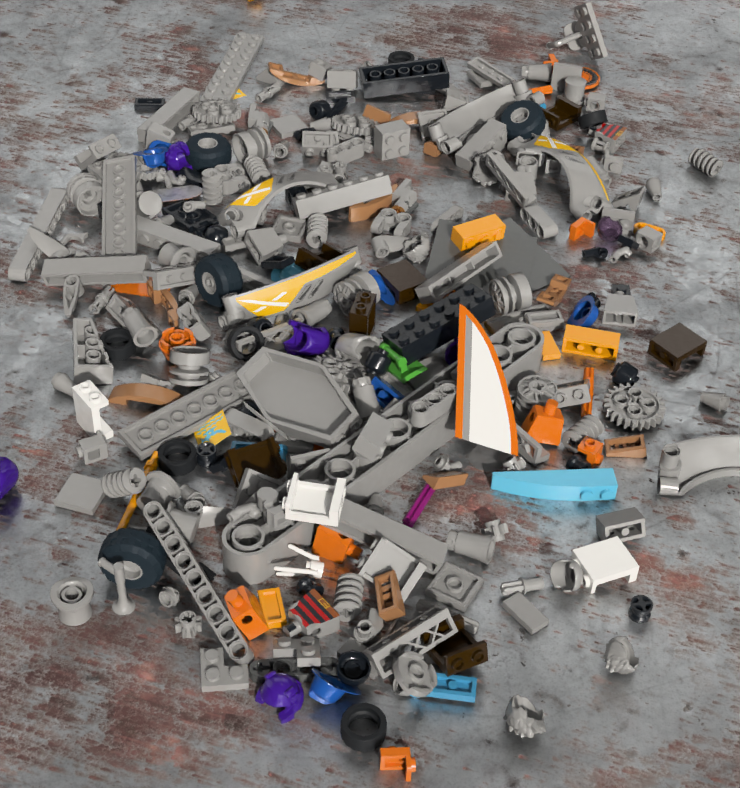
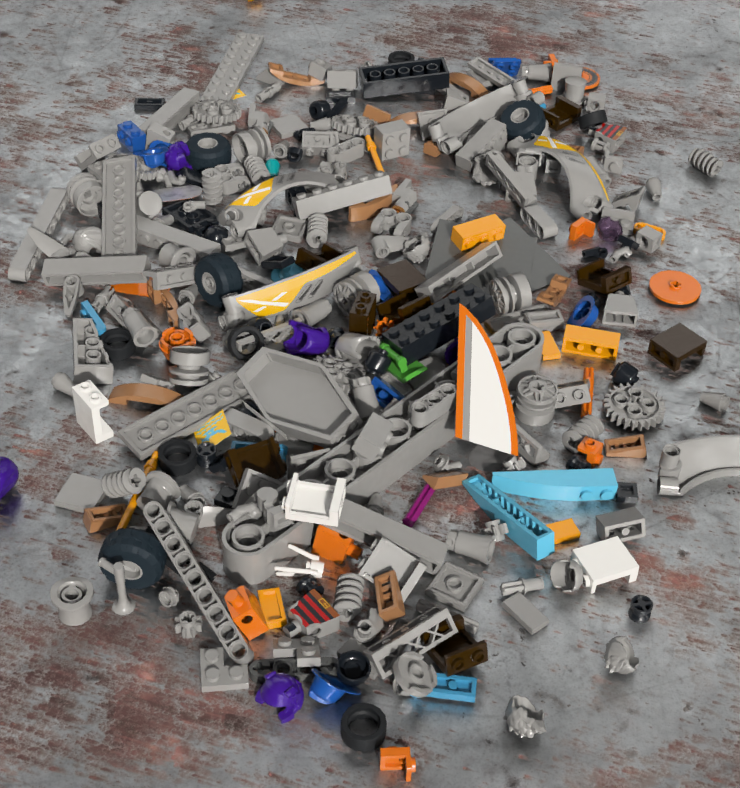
light grey brick [75,431,109,465] -> none
orange torso [521,399,564,446] -> none
light grey plate [546,1,608,60] -> none
none -> light grey hair [72,226,102,254]
none -> dark azure plate [80,300,106,339]
none -> medium nougat slope [83,504,132,533]
none -> blue brick [117,120,146,153]
none -> black plate [214,485,238,509]
none -> teal cone [265,158,280,178]
none -> black tile [287,147,303,163]
none -> light orange bar [365,135,384,172]
none -> orange gear [373,317,395,339]
none -> dark brown panel [376,292,432,324]
none -> medium nougat slope [449,72,490,99]
none -> medium azure slope [462,474,555,561]
none -> blue bracket [488,58,521,77]
none -> light orange tile [546,518,581,545]
none -> dark brown panel [577,258,632,294]
none -> black plate [616,482,639,503]
none -> orange piece [649,270,701,305]

